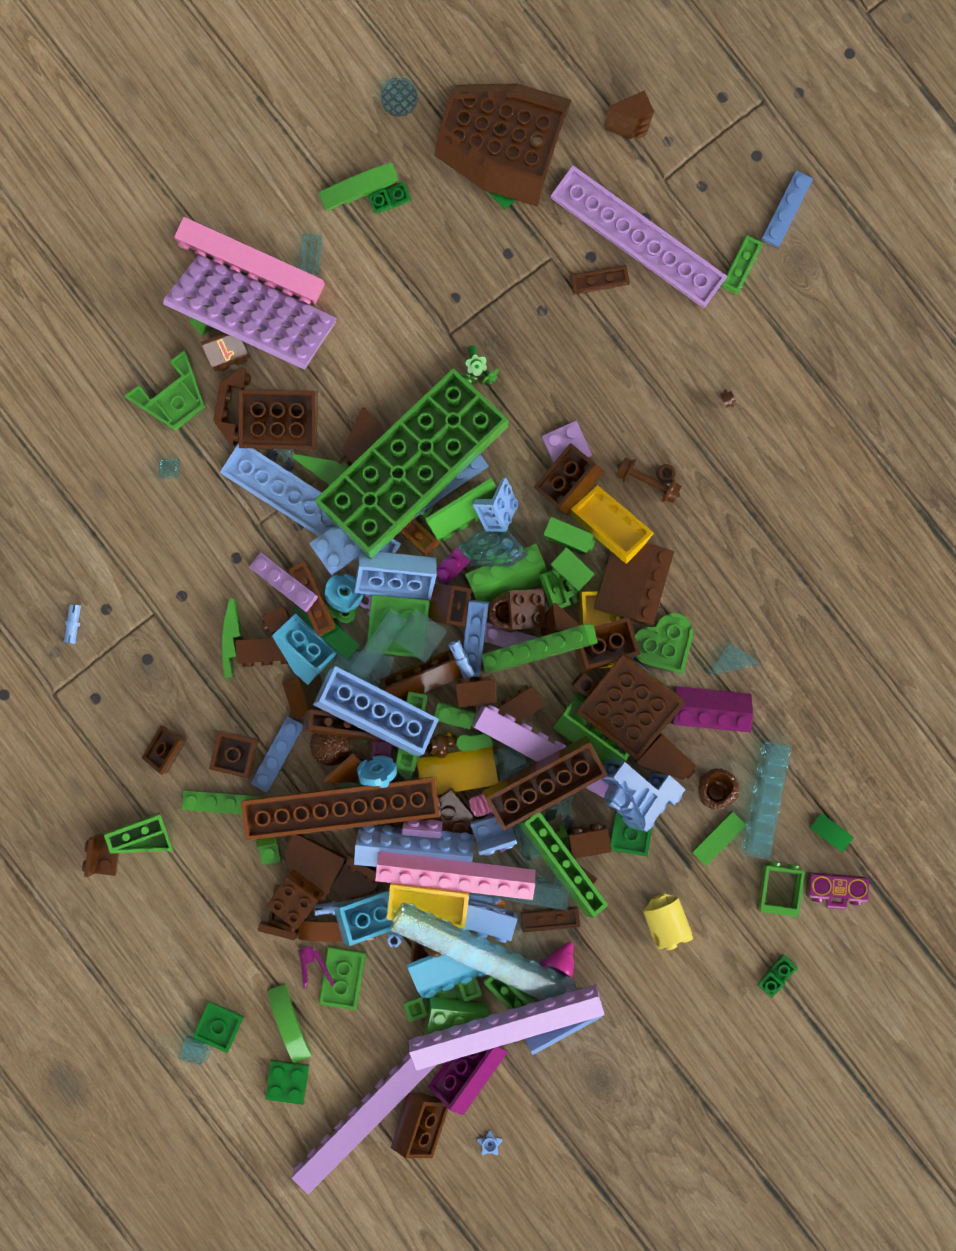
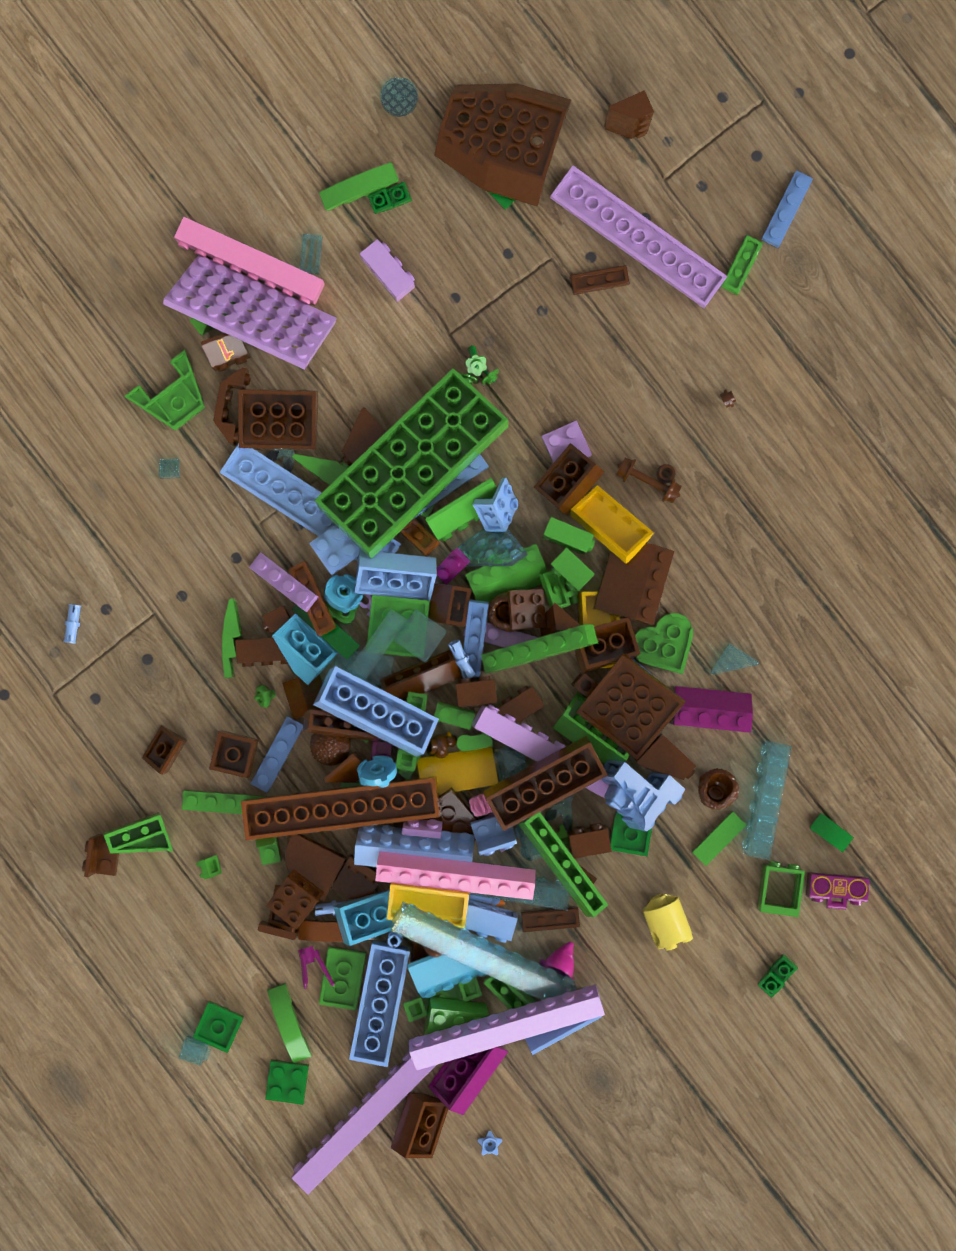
none -> bright green tile [196,855,222,880]
none -> bright green piece [254,685,275,708]
none -> light blue brick [349,940,411,1067]
none -> lavender brick [360,239,415,302]

